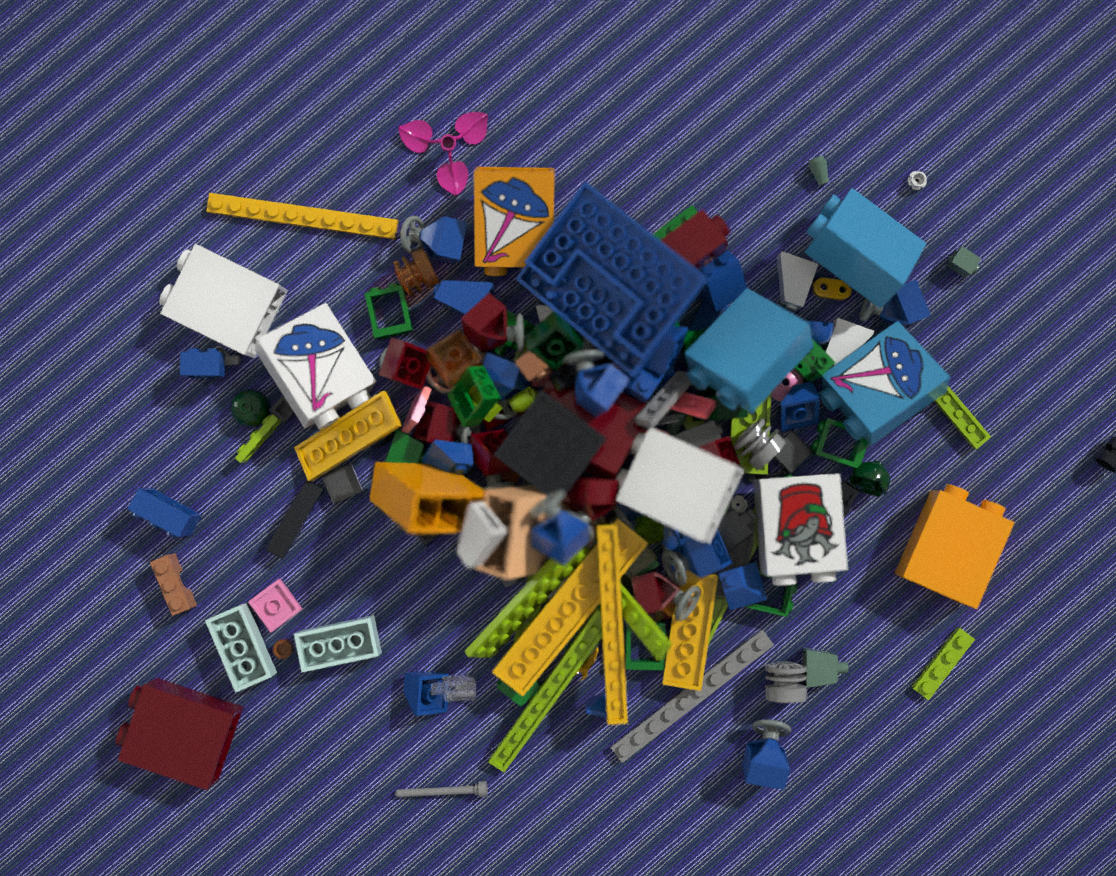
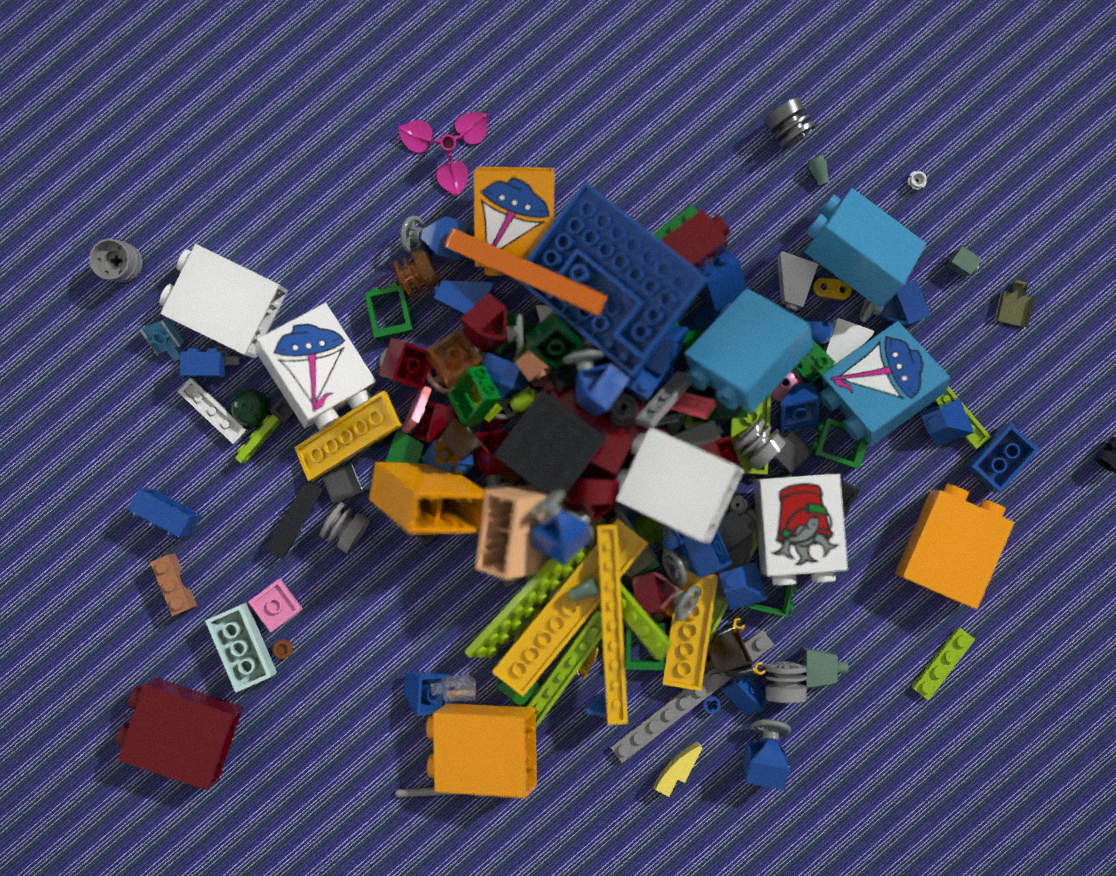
yellow plate [207,193,398,240] -> none
light aqua brick [294,615,382,672] -> none
white slope [457,502,508,568] -> none
dark green cylinder [849,461,890,497] -> none
none -> light grey wheel [89,239,143,283]
none -> dark azure piece [139,317,184,362]
none -> white plate [178,378,248,444]
none -> light grey wheel [319,502,370,554]
none -> light orange brick [426,703,537,798]
none -> dark brown torso [434,418,482,467]
none -> orange beam [444,228,608,315]
none -> sand green cone [568,578,600,601]
none -> blue bush [570,264,590,283]
none -> black wheel [608,395,637,429]
none -> light yellow slope [654,742,702,797]
none -> blue bush [702,695,721,714]
none -> dark brown torso [705,618,766,678]
none -> blue panel [722,676,767,716]
none -> flat silver wheel [764,97,816,149]
none -> blue slope [921,397,974,446]
none -> blue brick [964,424,1040,493]
none -> olive piece [995,280,1035,328]

